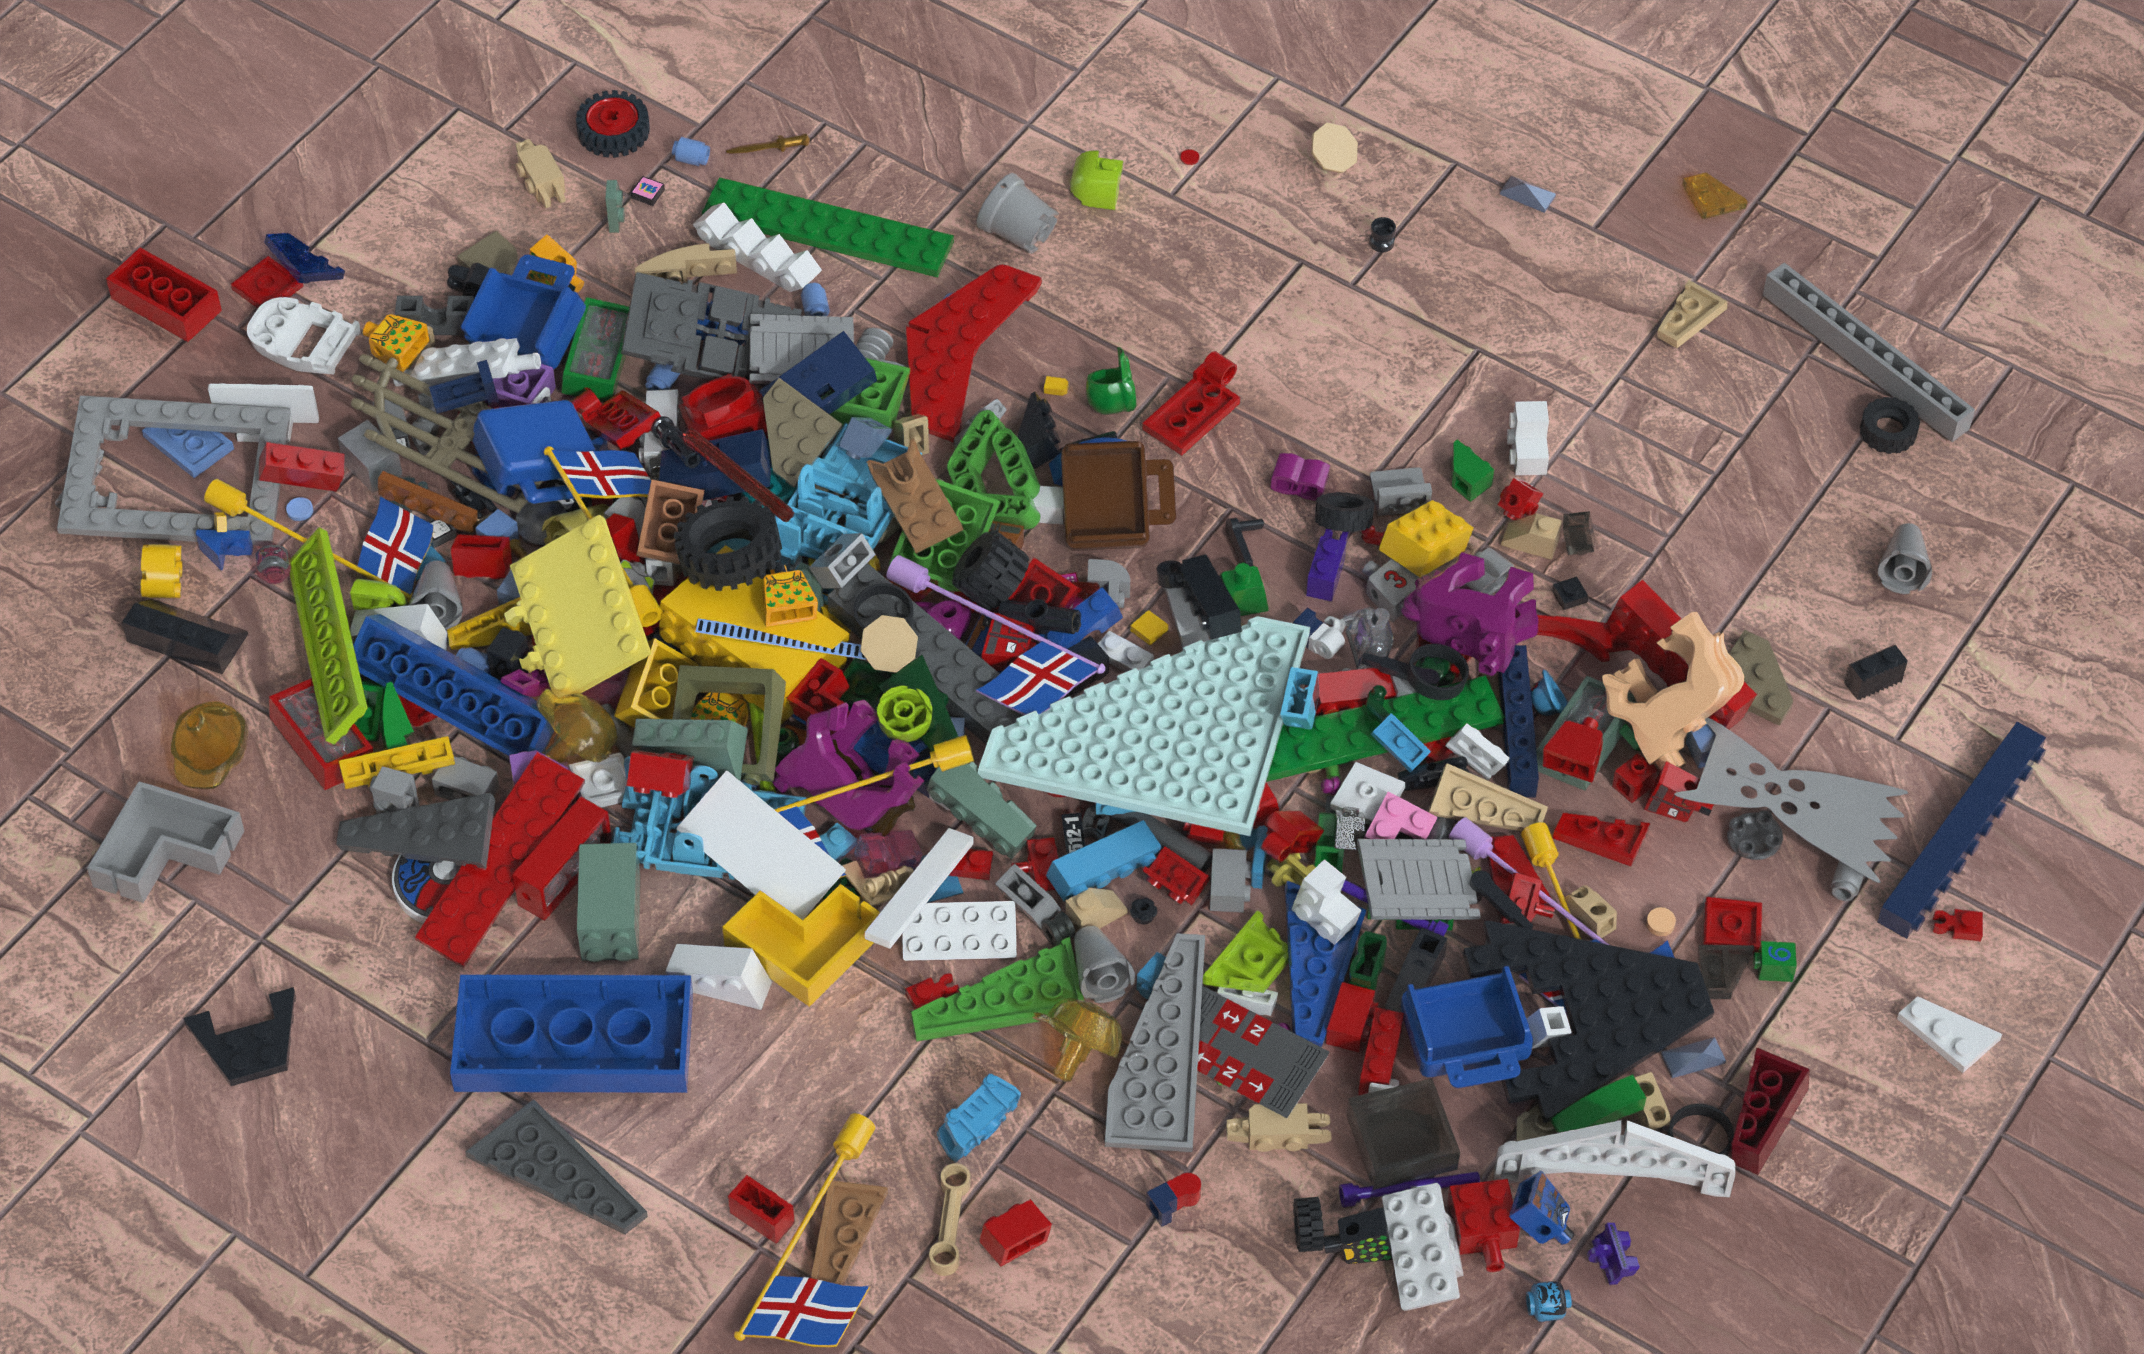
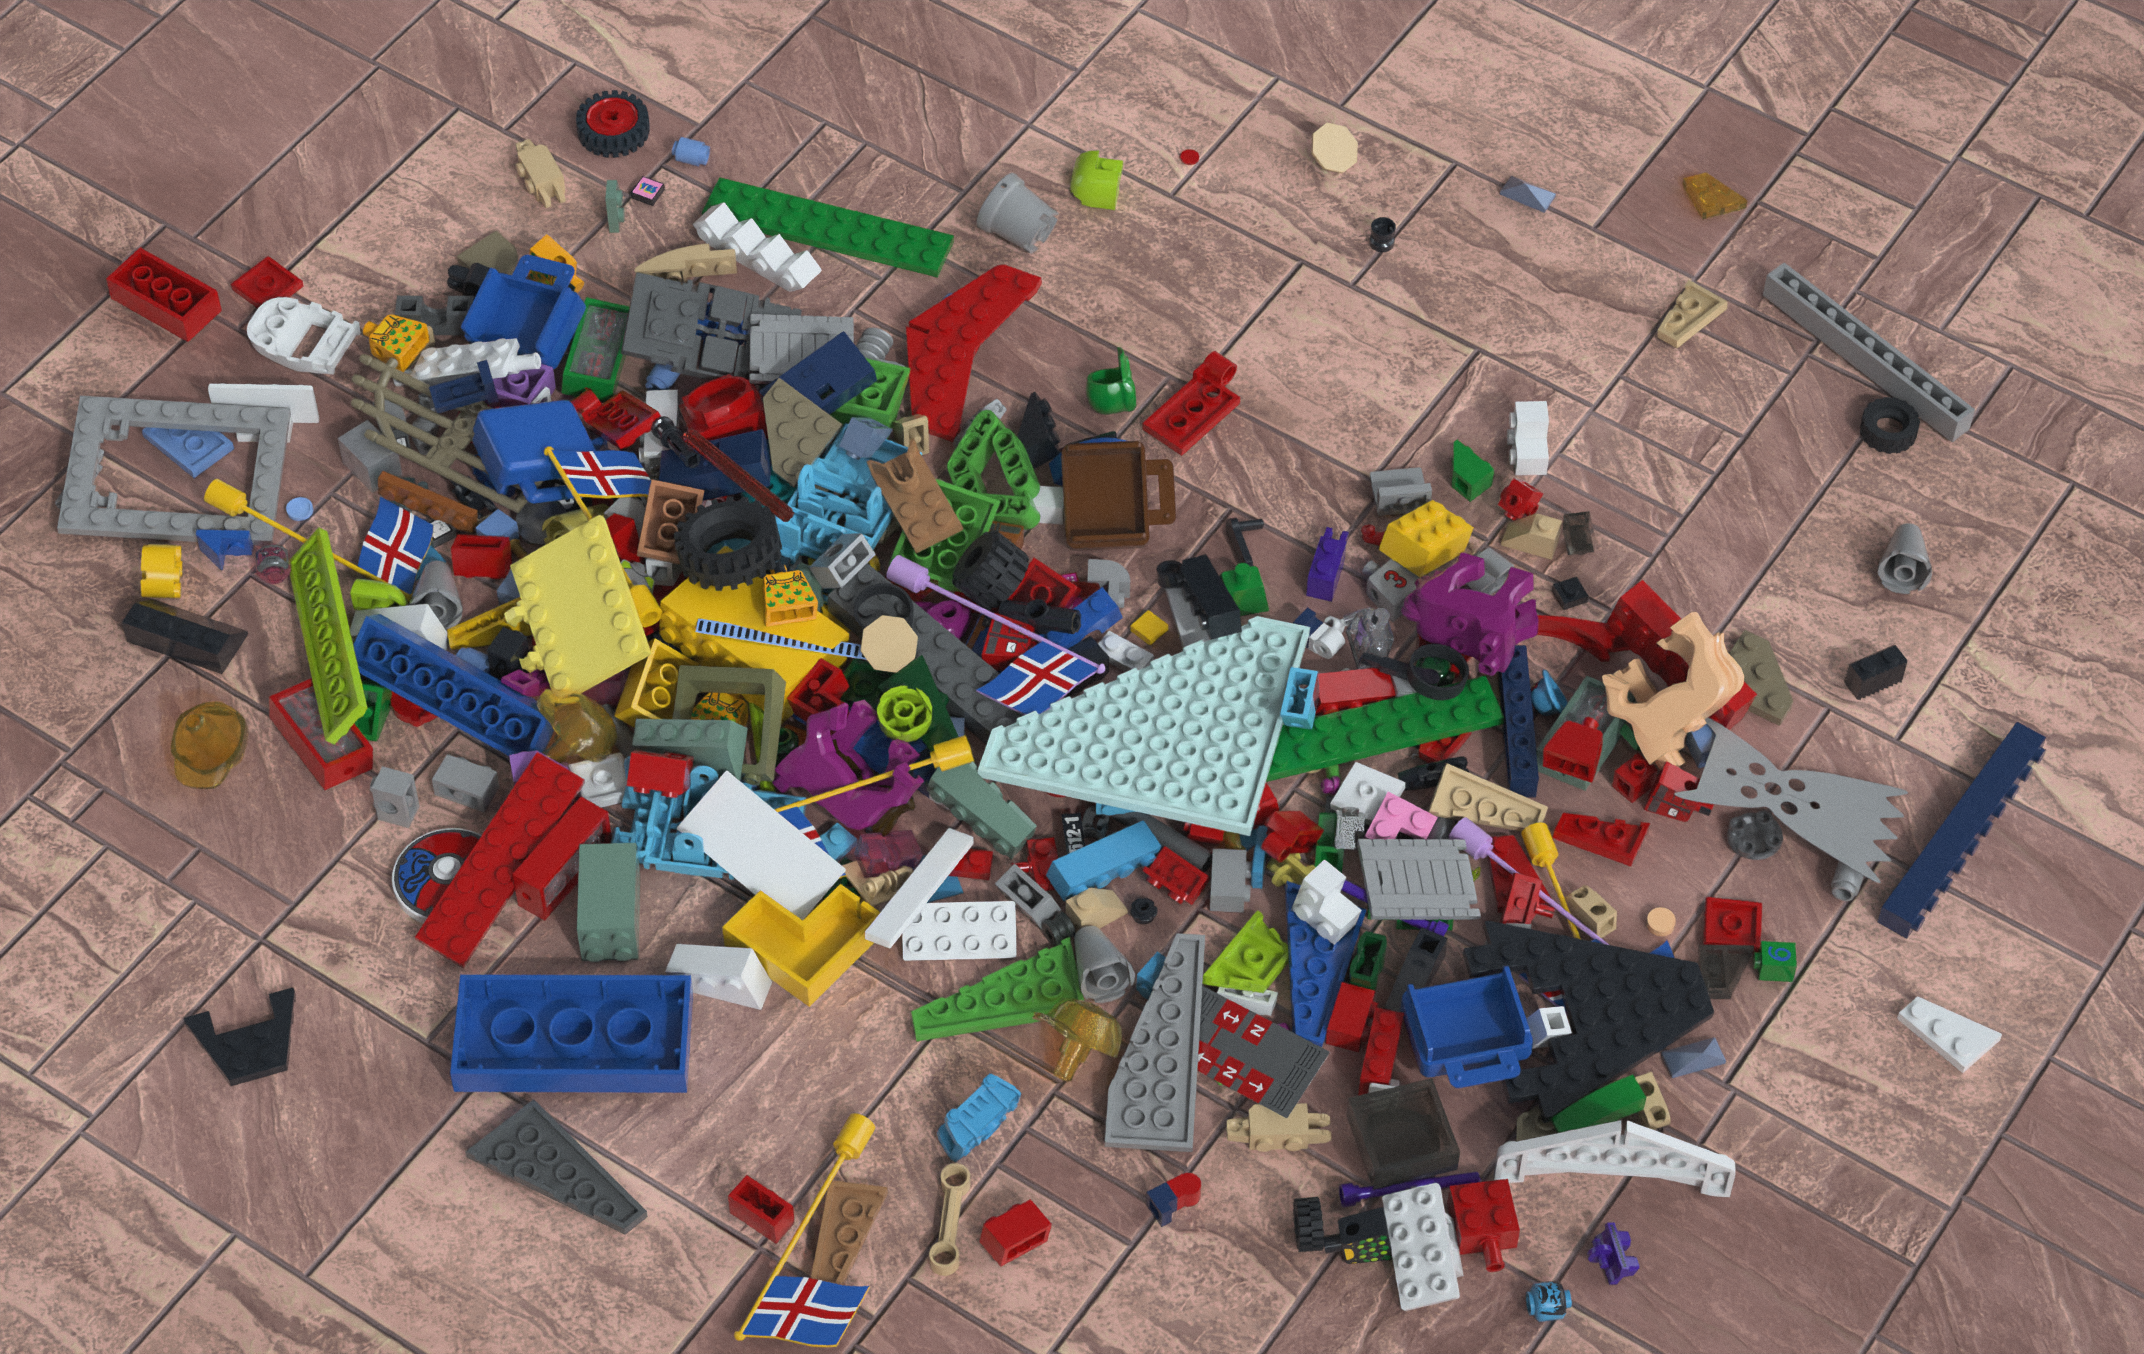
light grey piece [87,781,245,903] -> none
yellow piece [214,512,227,532] -> none
red brick [259,442,345,492] -> none
clear blue wing [264,233,345,284] -> none
dark grey wing [336,793,495,869] -> none
yellow hinge [339,736,455,789] -> none
green slope [381,681,414,750] -> none
pearl gold sword [726,133,810,154] -> none
medium blue brick [801,283,830,317] -> none
red plate [905,973,959,1009] -> none
yellow piece [1044,376,1069,396] -> none
magenta brick [1271,453,1330,501] -> none
black tyre [1315,492,1374,532] -> none
dark green arm [1365,685,1390,724] -> none
dark azure plate [1371,713,1431,773] -> none
white plate [1446,723,1509,780] -> none
black piece [1470,870,1533,929] -> none
blue torso [1509,1171,1574,1245] -> none
black tyre [1667,1103,1734,1156] -> none
dark red wedge [1732,1047,1810,1175] -> none
red plate [1933,909,1983,942] -> none

